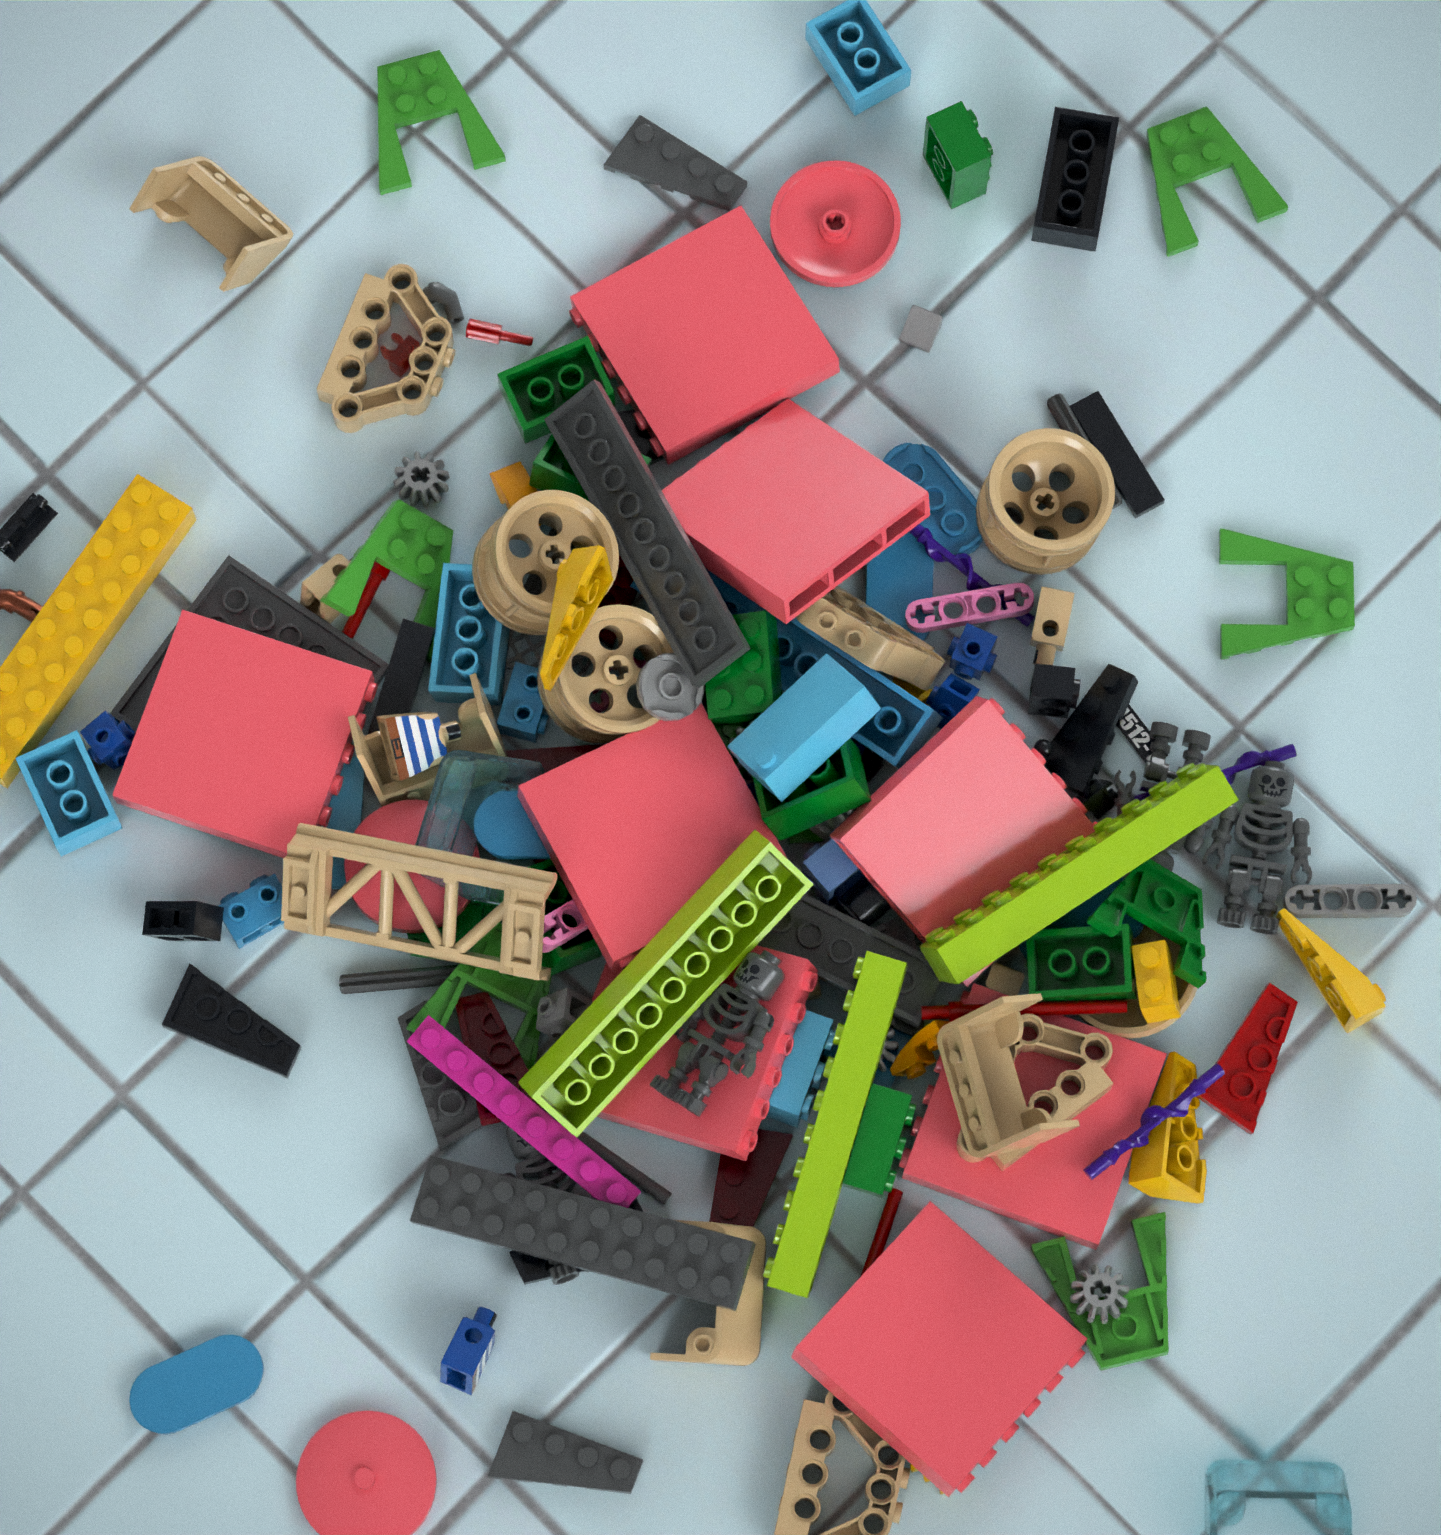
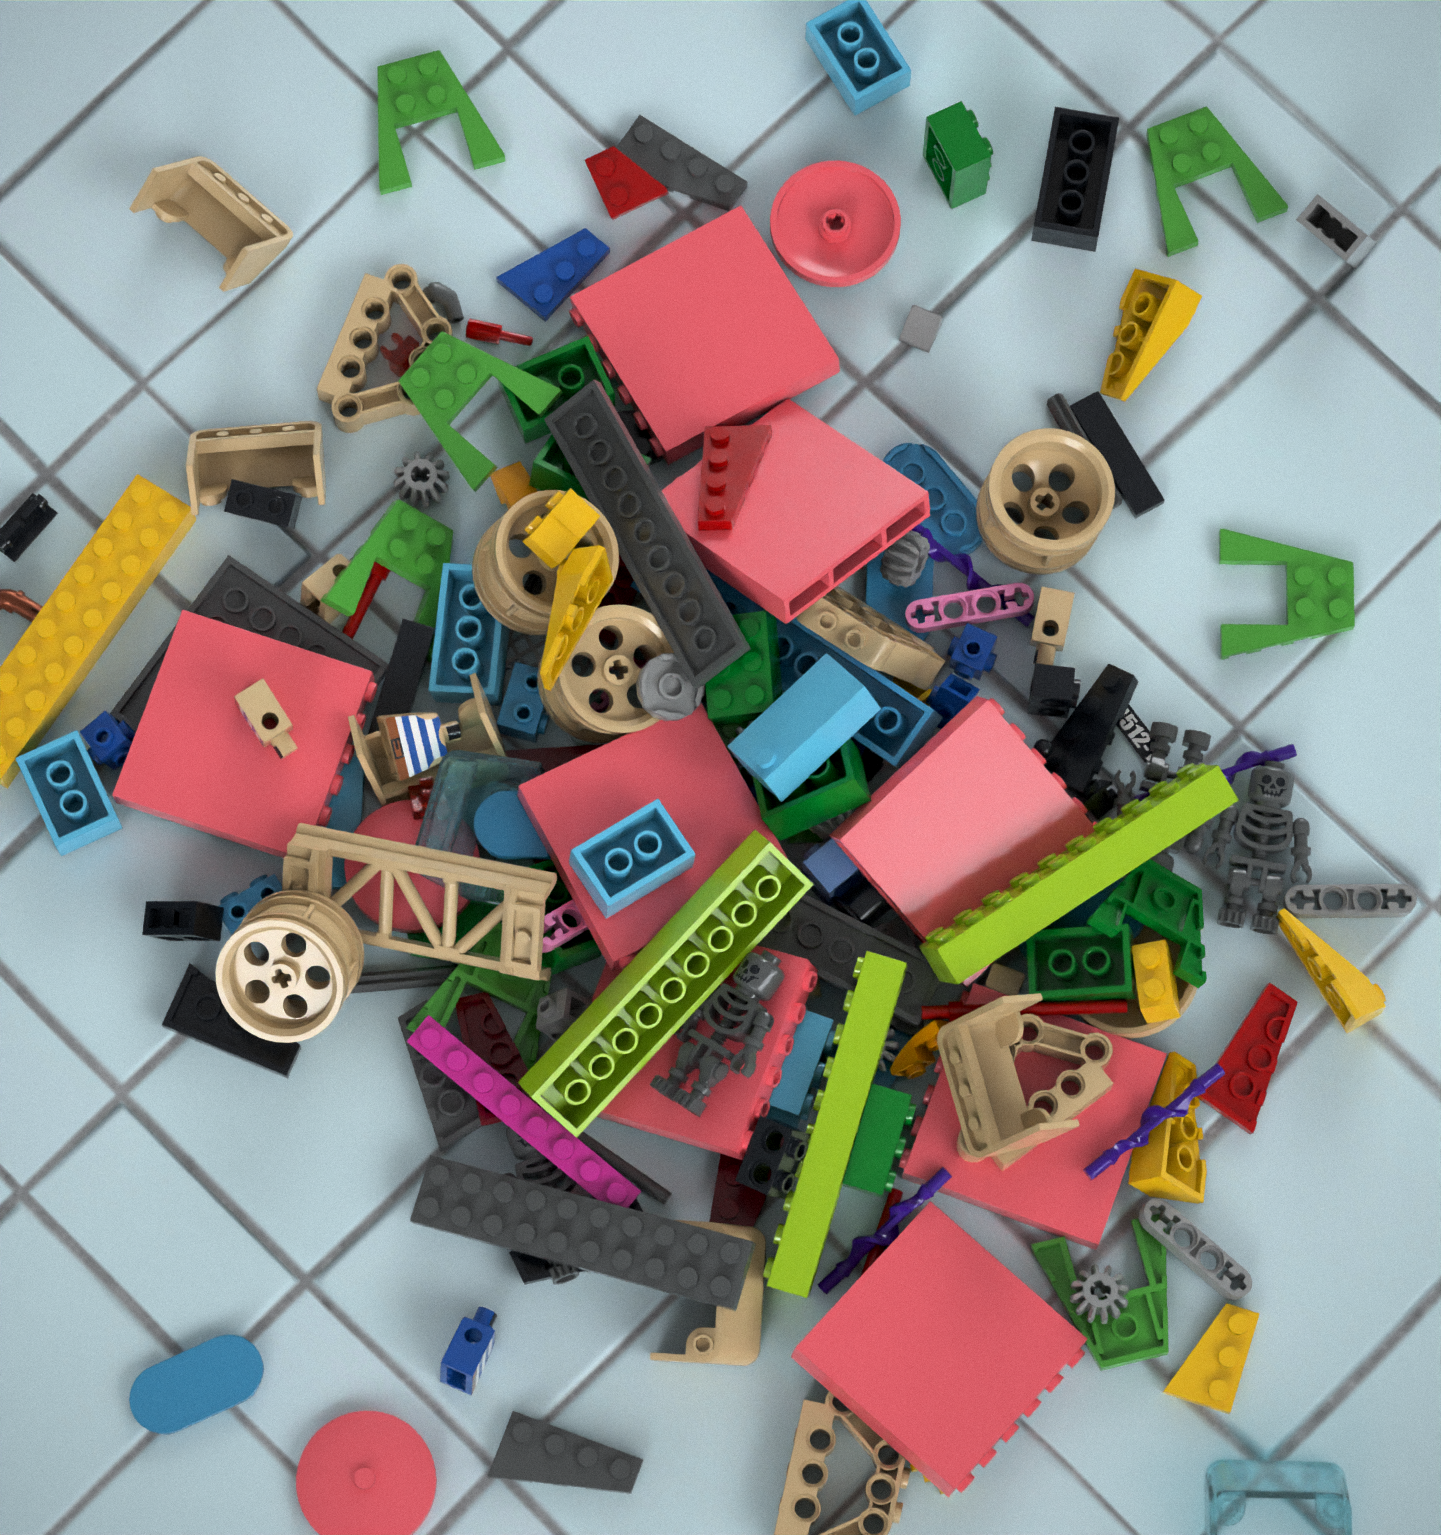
none -> tan windscreen [186,421,326,515]
none -> tan wheel [215,889,364,1043]
none -> black brick [224,479,302,529]
none -> tan torso [234,678,298,759]
none -> bright green wing [398,331,563,492]
none -> clear red tile [408,776,447,820]
none -> blue wing [496,228,610,322]
none -> yellow brick [522,488,600,569]
none -> medium azure brick [569,799,696,919]
none -> red wing [585,146,669,220]
none -> red wing [697,425,772,531]
none -> black brick [735,1116,811,1199]
none -> dark purple piece [817,1167,952,1295]
none -> light grey gear [880,530,930,588]
none -> yellow wedge [1100,269,1202,402]
none -> light grey beam [1138,1198,1252,1301]
none -> yellow wing [1162,1303,1259,1414]
none -> light grey brick [1296,194,1377,268]

